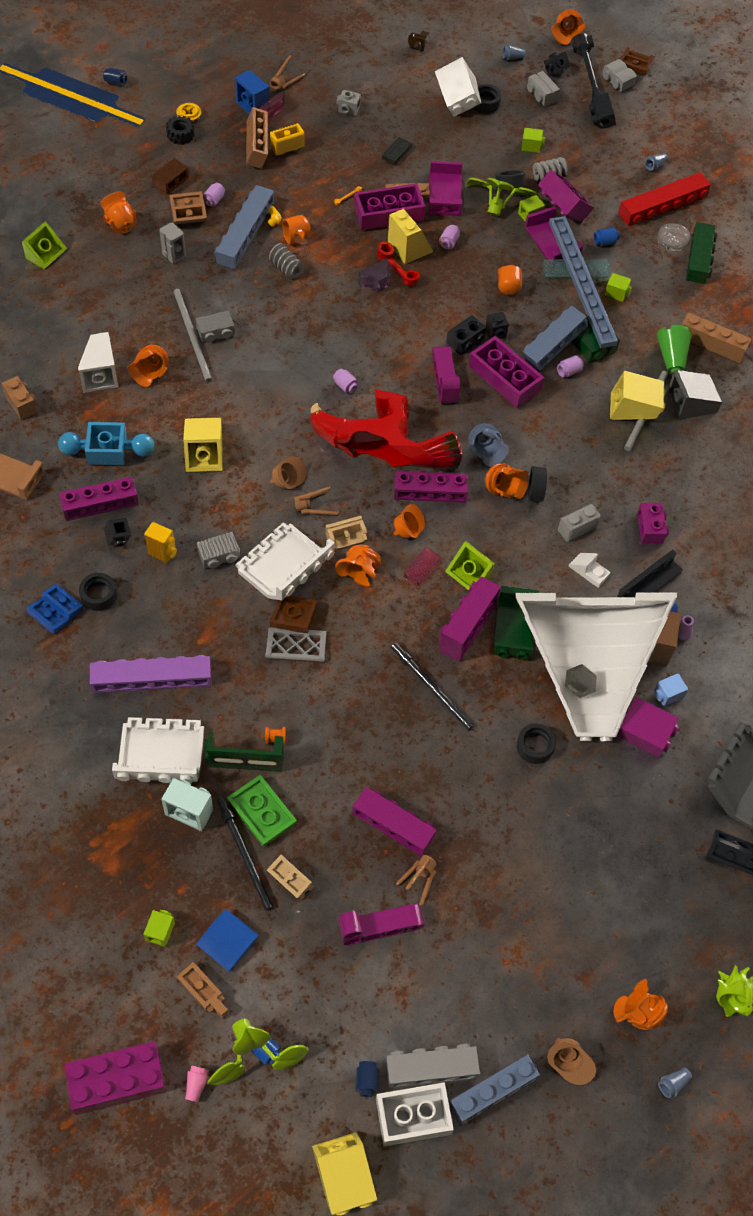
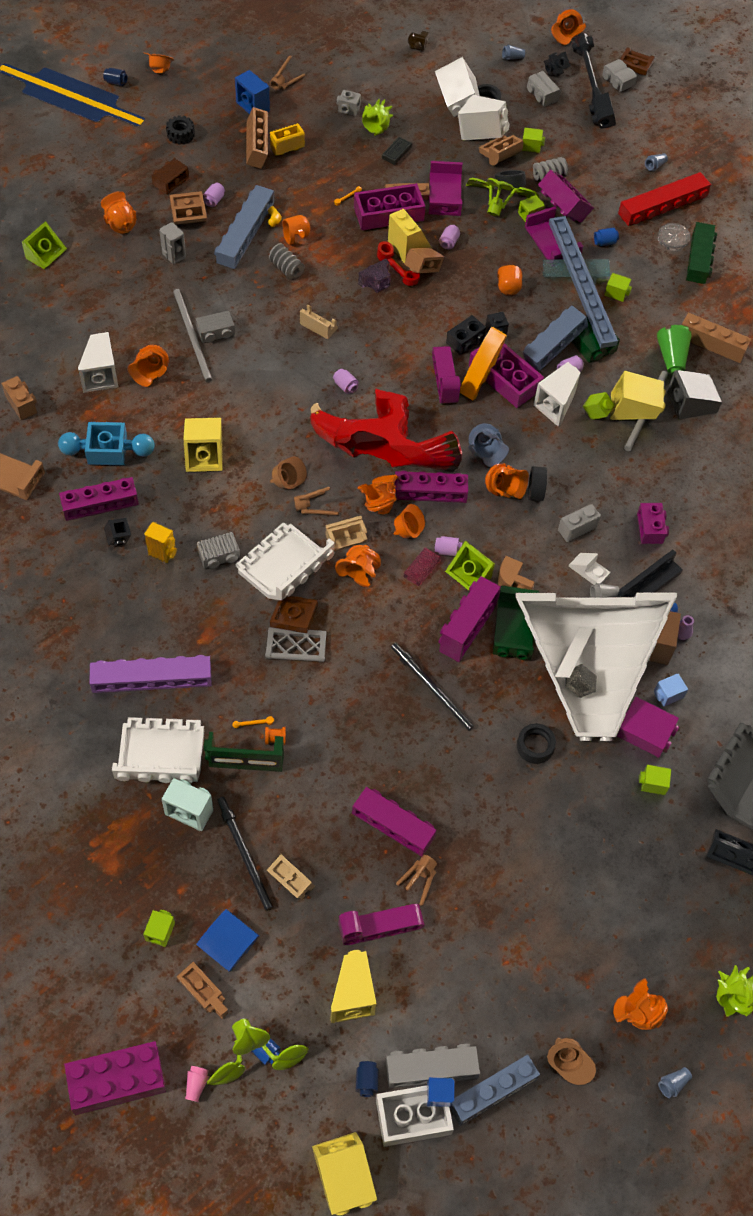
blue slope [27,584,83,635] -> none
black tyre [79,573,117,611] -> none
yellow gear [176,103,201,123] -> none
bright green plate [227,775,297,847] -> none
clear pink plate [259,93,285,120] -> none
none -> orange piece [143,53,174,74]
none -> light orange hinge [232,716,274,729]
none -> tan hinge [300,305,338,339]
none -> light yellow slope [331,950,376,1023]
none -> orange helmet [357,475,398,514]
none -> lime hair [362,99,393,136]
none -> medium nougat brick [404,248,445,273]
none -> blue piece [427,1077,455,1107]
none -> lavender brick [435,536,462,556]
none -> white slope [458,95,509,140]
none -> light orange slope [460,327,507,401]
none -> medium nougat brick [479,135,523,165]
none -> medium nougat brick [498,556,535,590]
none -> white slope [534,362,581,426]
none -> white sticker [555,627,594,678]
none -> lime brick [582,392,615,419]
none -> light grey cone [590,583,619,598]
none -> lime brick [639,765,671,795]

